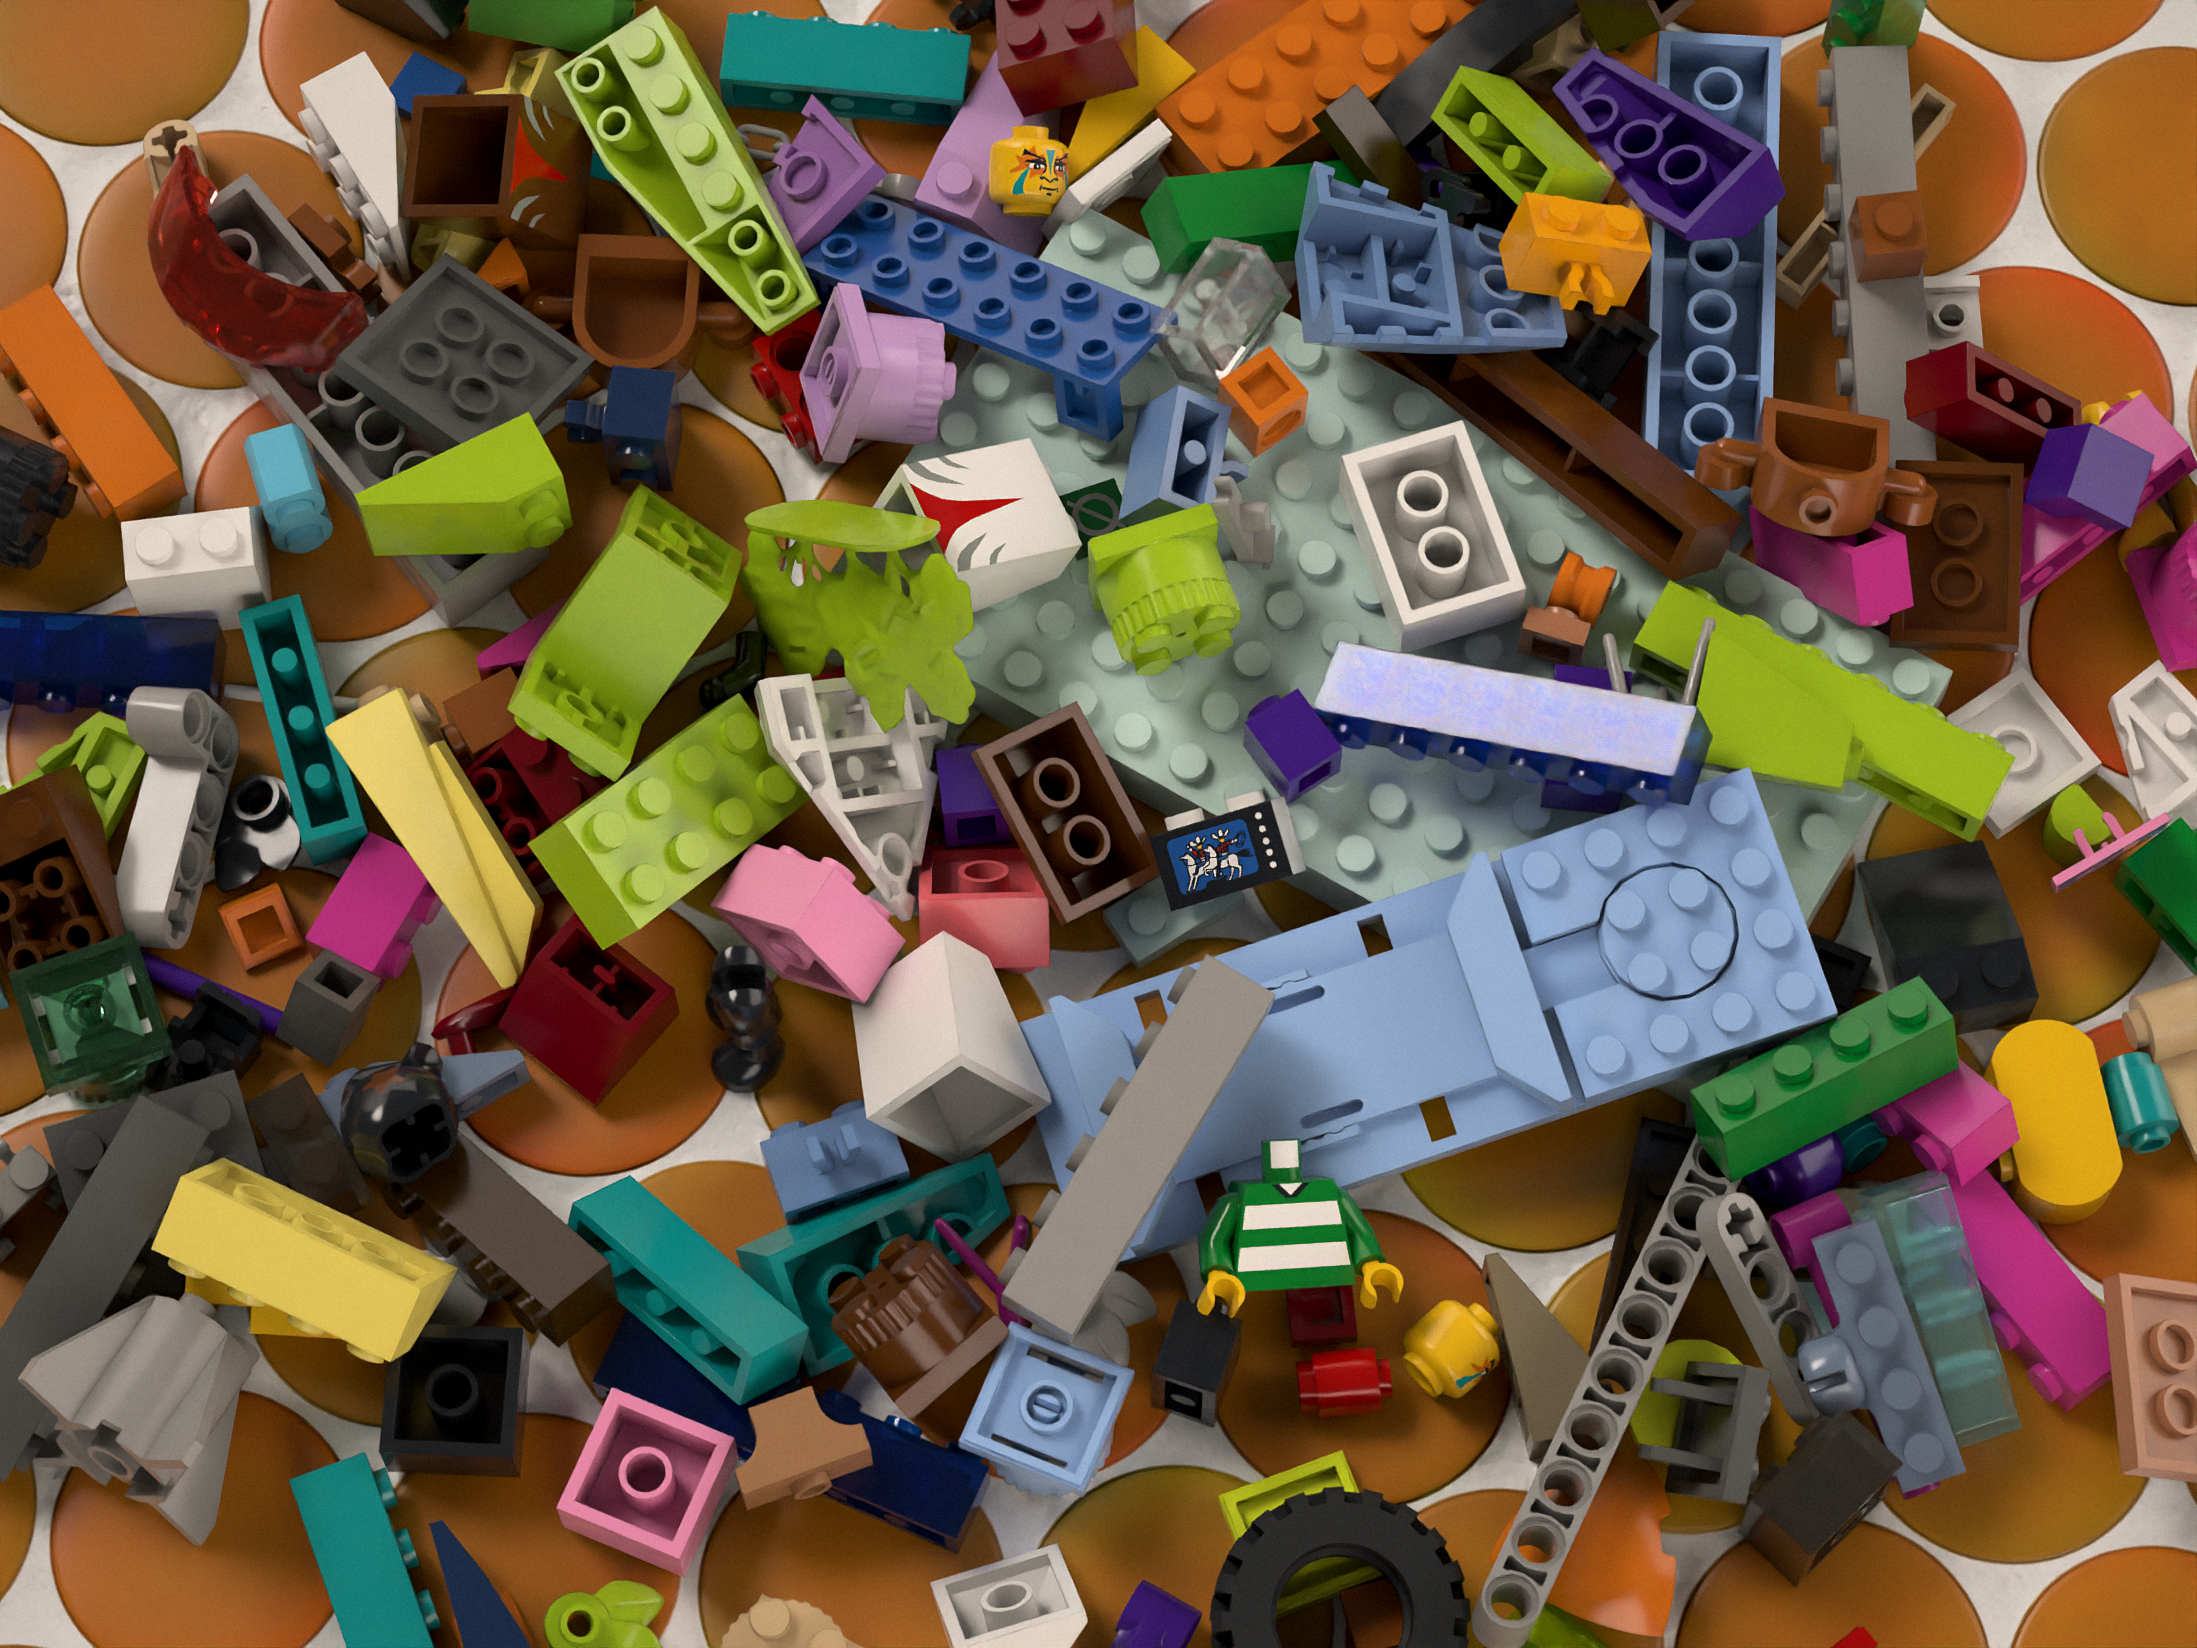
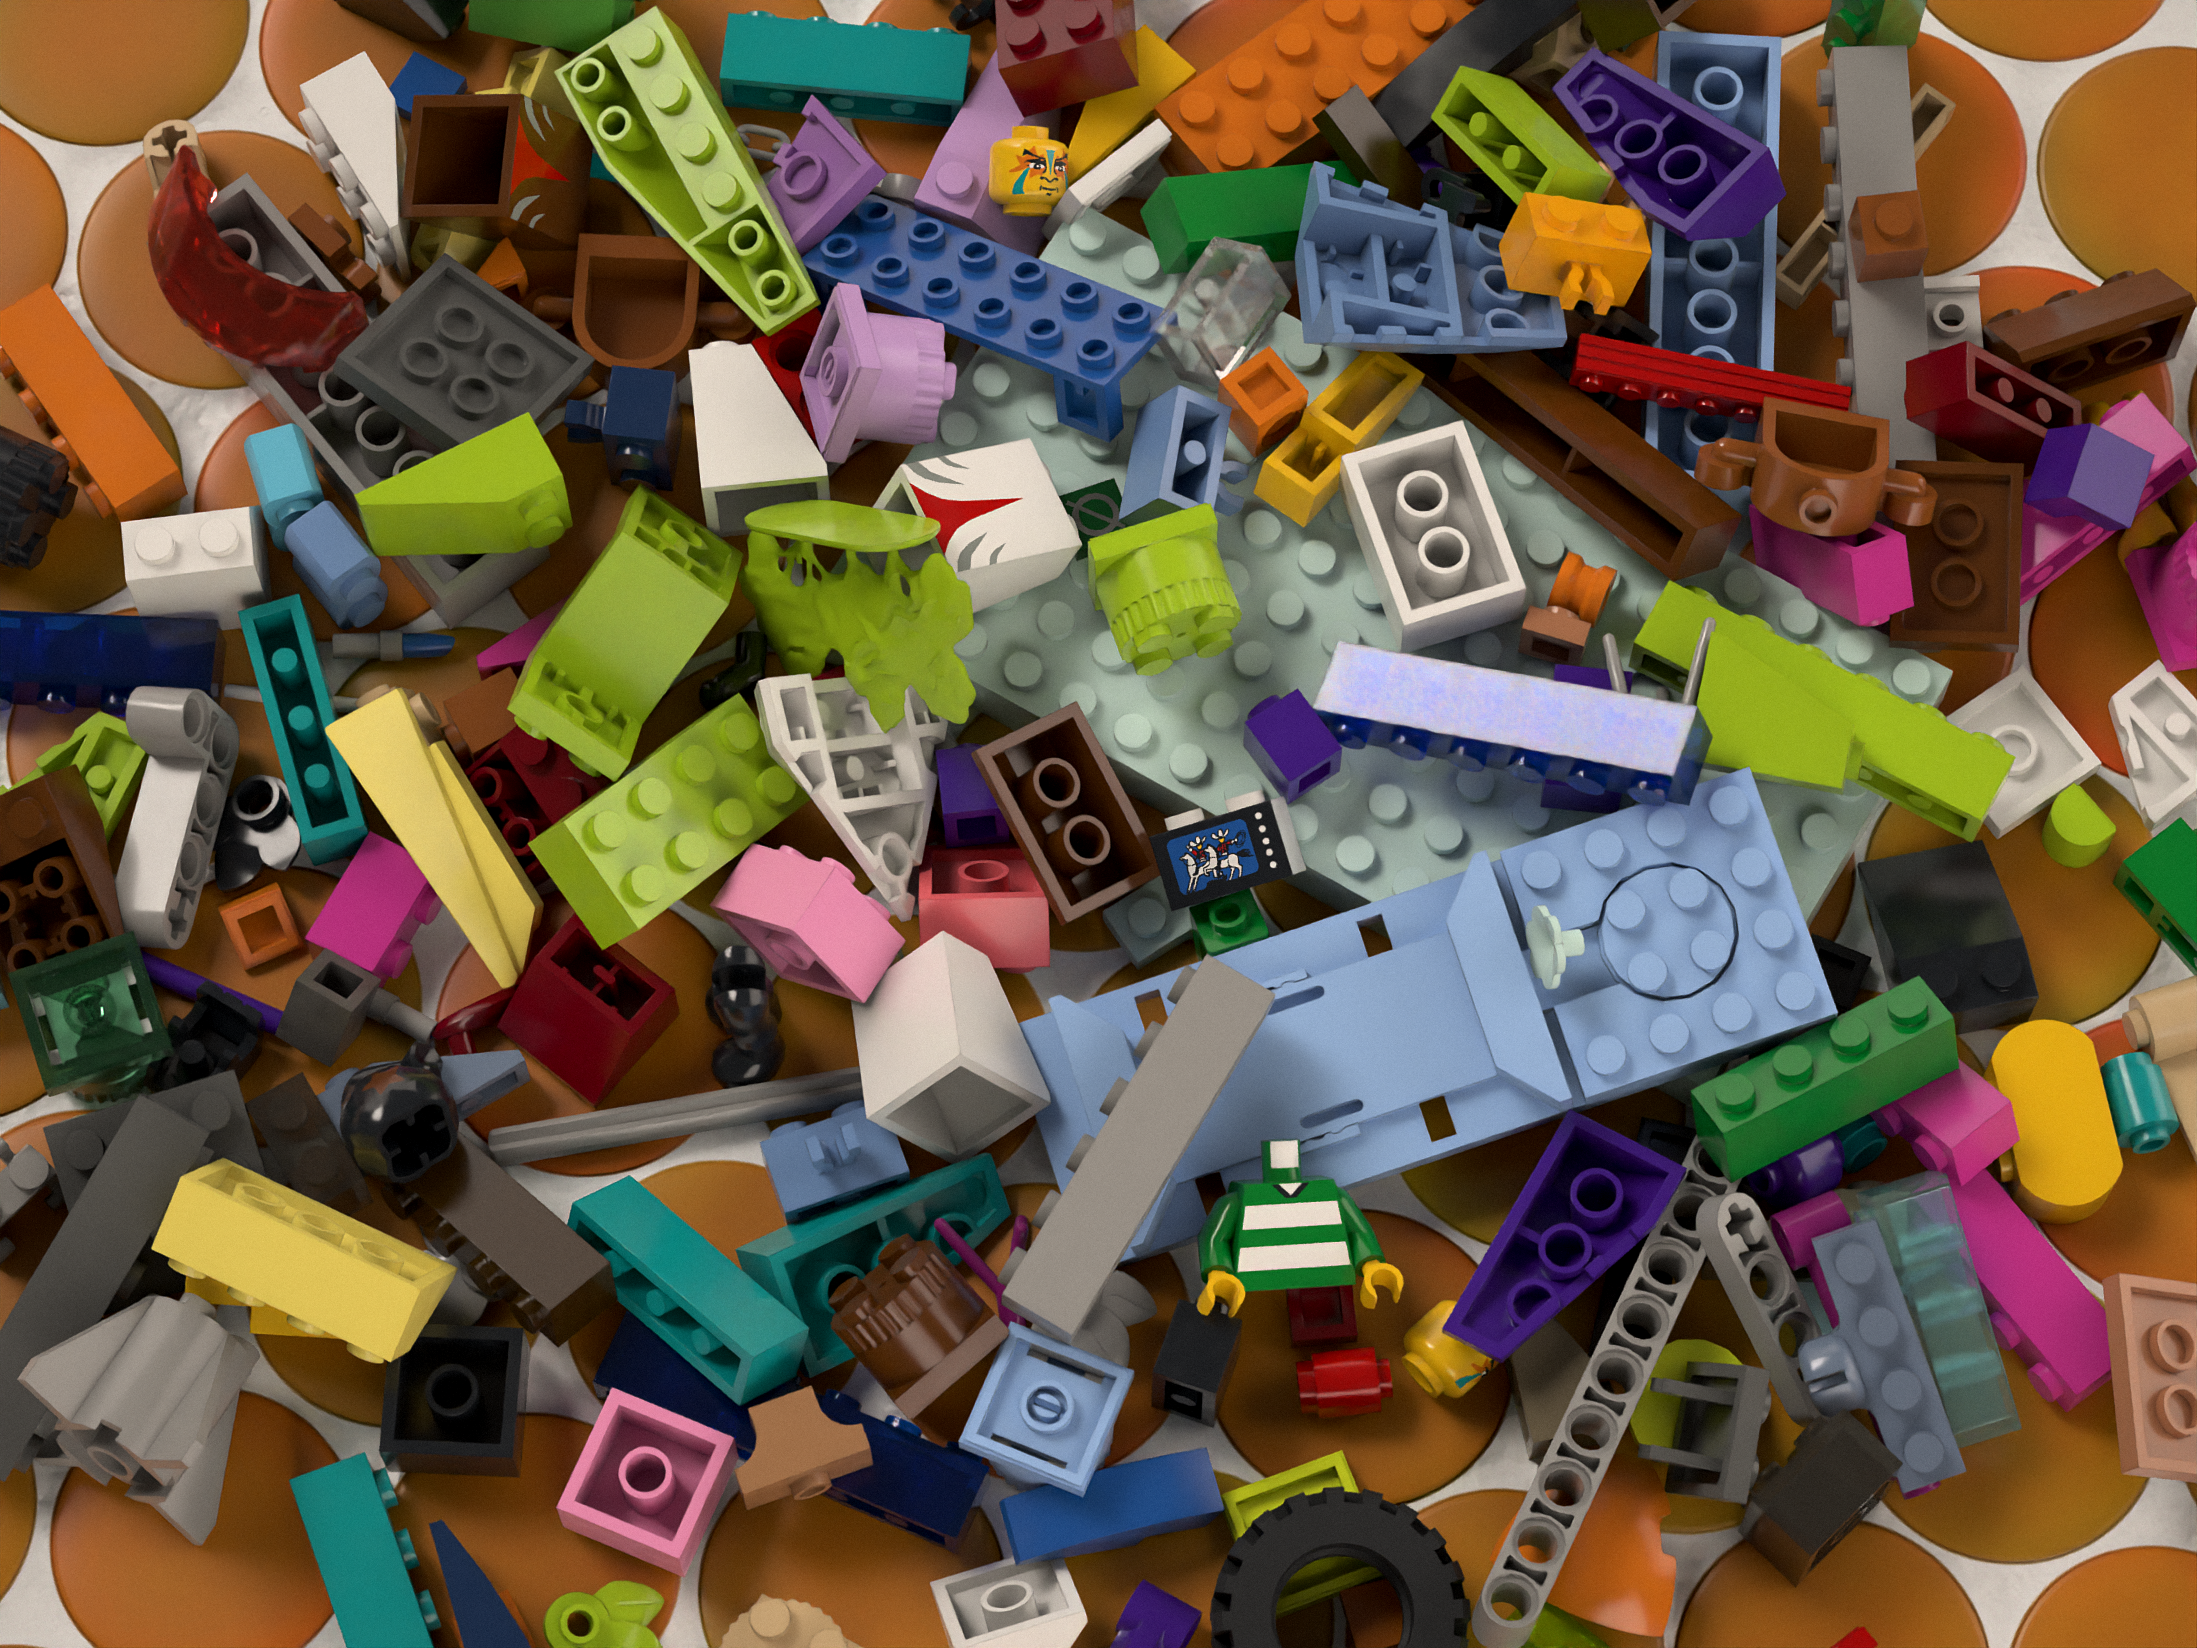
light grey piece [1212,476,1276,570] -> none
bright pink piece [2049,812,2170,894] -> none
none -> medium blue brick [284,500,388,630]
none -> light grey piece [332,630,455,661]
none -> light grey piece [367,987,439,1045]
none -> light grey axle [488,1066,864,1167]
none -> white slope [688,341,830,537]
none -> blue slope [999,1447,1225,1566]
none -> green bracket [1188,888,1269,961]
none -> yellow slope [1253,351,1425,528]
none -> dark purple wedge [1442,1109,1687,1363]
none -> light aqua plant [1526,905,1585,989]
none -> red piece [1569,333,1851,424]
none -> reddish brown slope [1982,268,2197,394]

